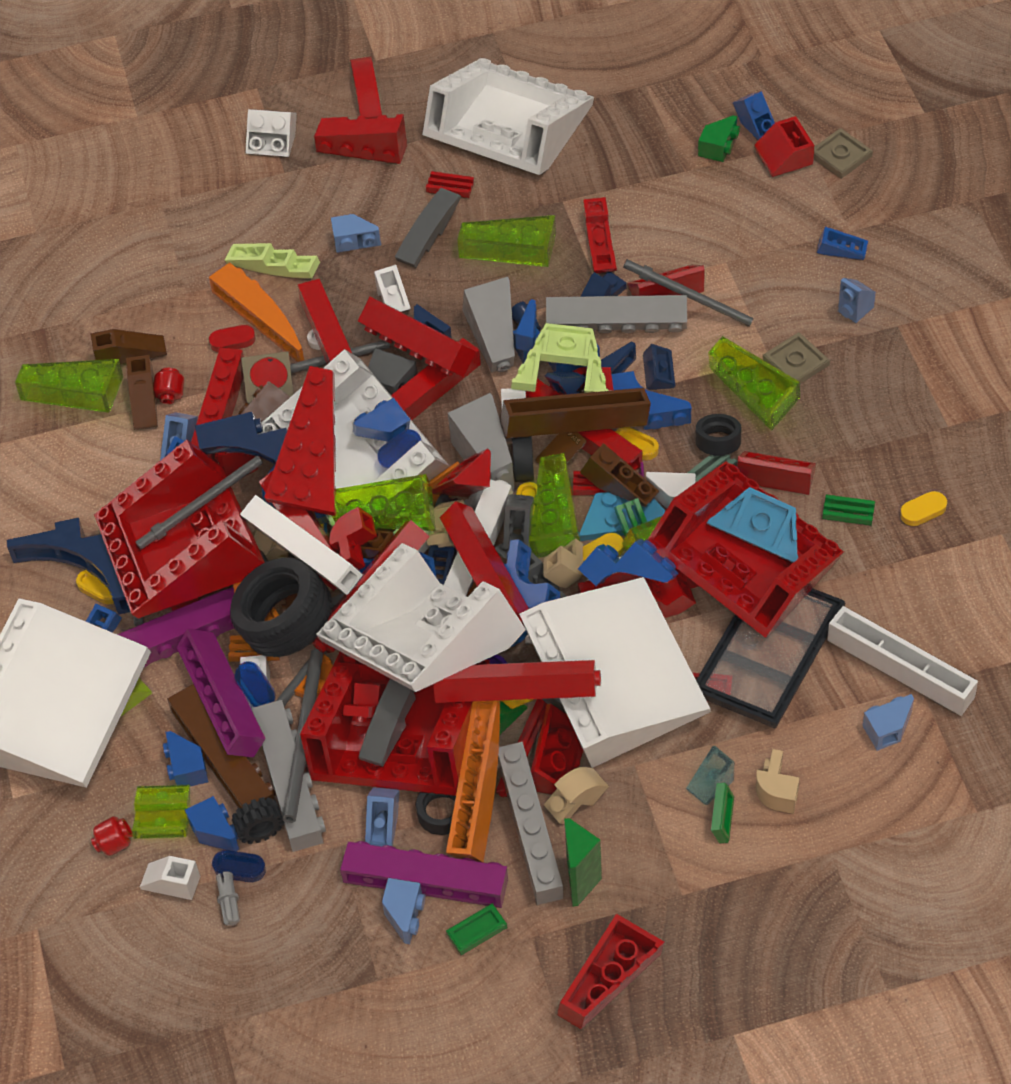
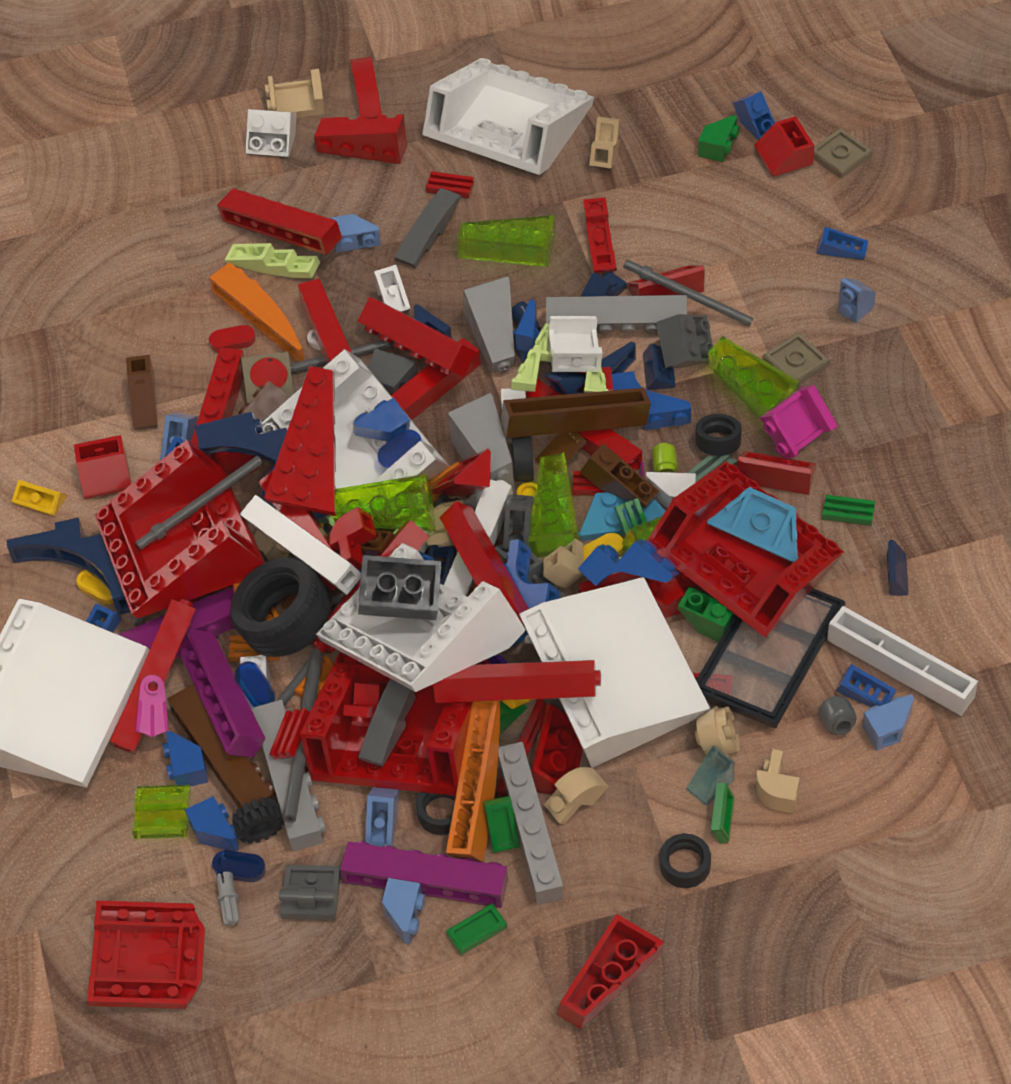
clear neon green wedge [15,359,124,413] -> none
reddish brown slope [90,329,167,369] -> none
red head [91,816,133,856] -> none
white slope [140,856,200,900] -> none
red head [153,367,184,404] -> none
green slope [564,818,602,907] -> none
yellow tile [615,427,659,461] -> none
yellow tile [900,491,947,526] -> none
none -> yellow slope [11,479,67,516]
none -> red slope [74,435,131,499]
none -> red wedge [87,900,205,1009]
none -> red brick [110,599,197,755]
none -> dark pink piece [135,675,169,738]
none -> red brick [217,188,342,255]
none -> tan panel [265,69,325,118]
none -> red tile [269,708,310,760]
none -> dark grey plate [279,865,341,920]
none -> black brick [358,555,441,620]
none -> green tile [484,796,520,853]
none -> white panel [548,316,602,372]
none -> tan brick [590,117,620,168]
none -> lime brick [651,443,678,473]
none -> dark grey slope [656,314,716,368]
none -> black tyre [659,833,711,888]
none -> green slope [678,587,734,642]
none -> tan cone [695,706,740,758]
none -> dark pink panel [760,385,838,458]
none -> dark grey head [818,696,857,735]
none -> blue slope [835,664,896,707]
none -> dark blue slope [887,540,909,596]

